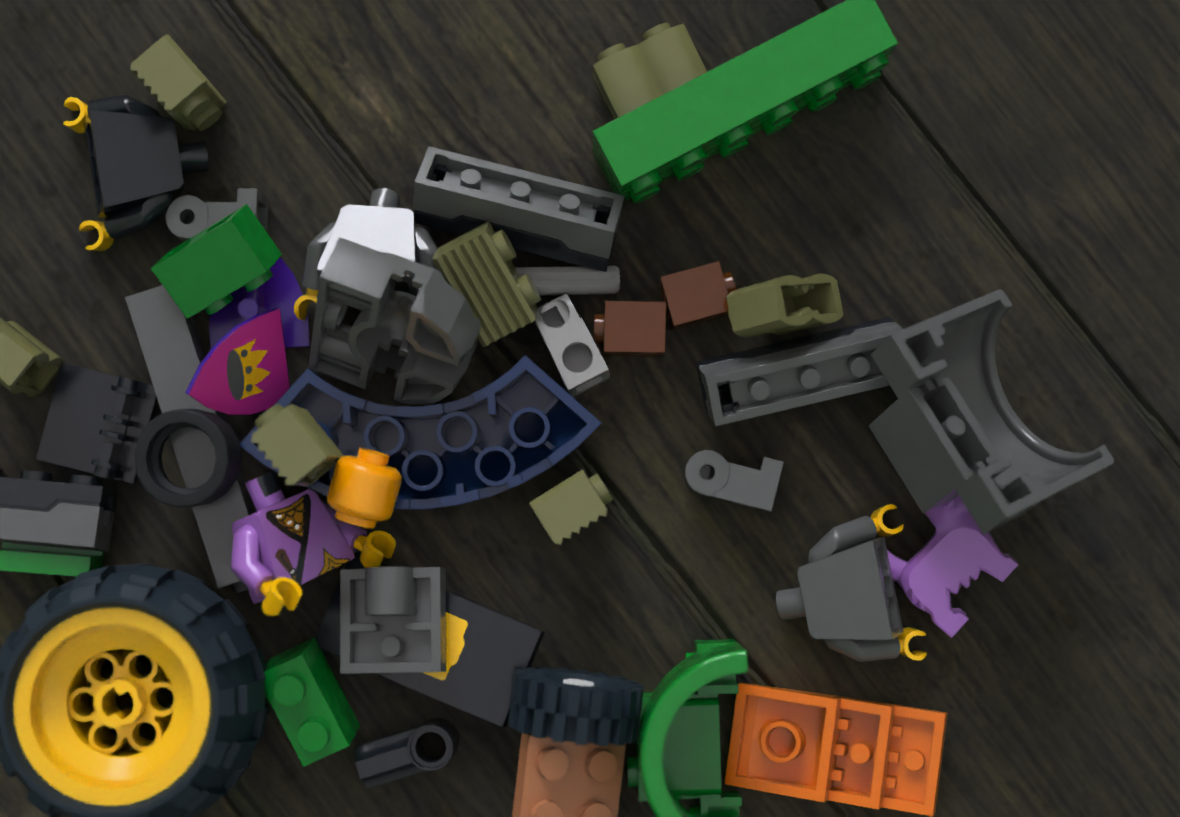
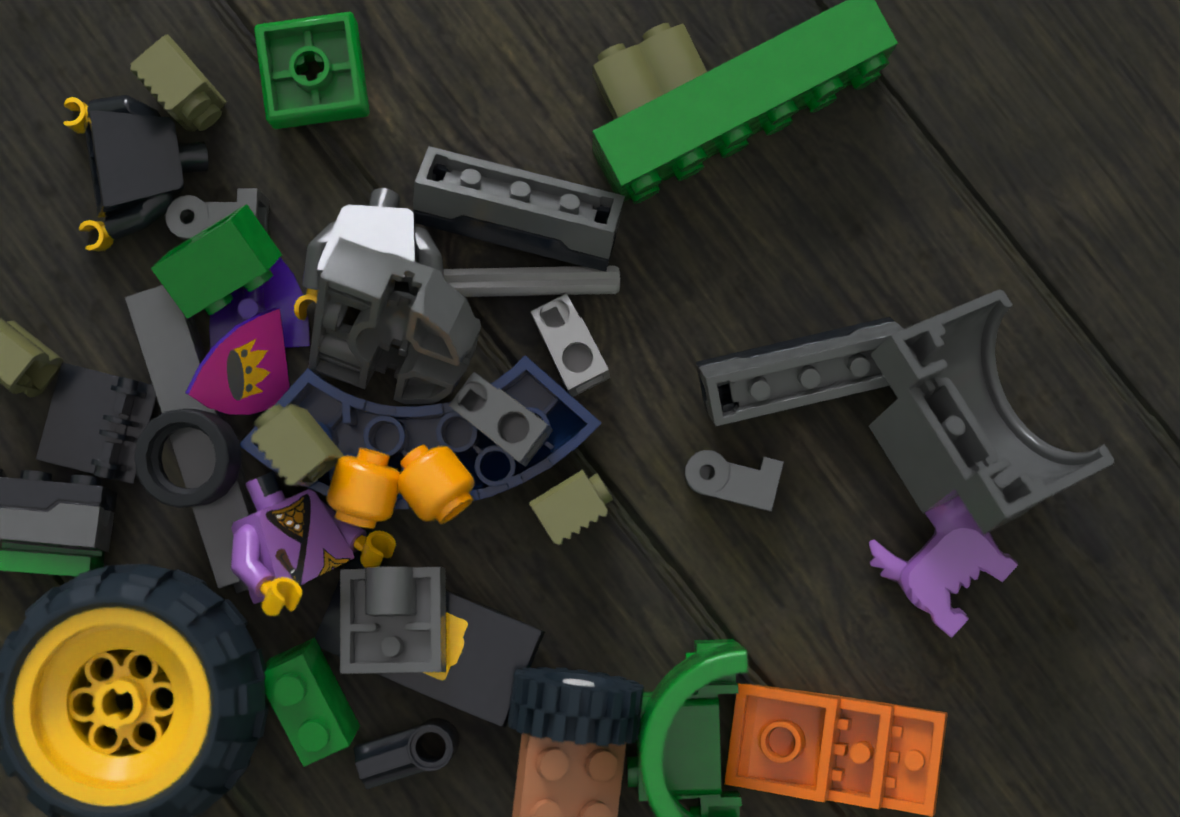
olive brick [432,221,541,347] -> none
reddish brown brick [594,301,666,357] -> none
reddish brown brick [659,261,736,331] -> none
olive brick [727,274,844,338] -> none
dark grey torso [776,504,927,662] -> none
none -> green brick [254,12,370,129]
none -> light orange head [398,444,475,524]
none -> dark grey leg [449,372,553,467]

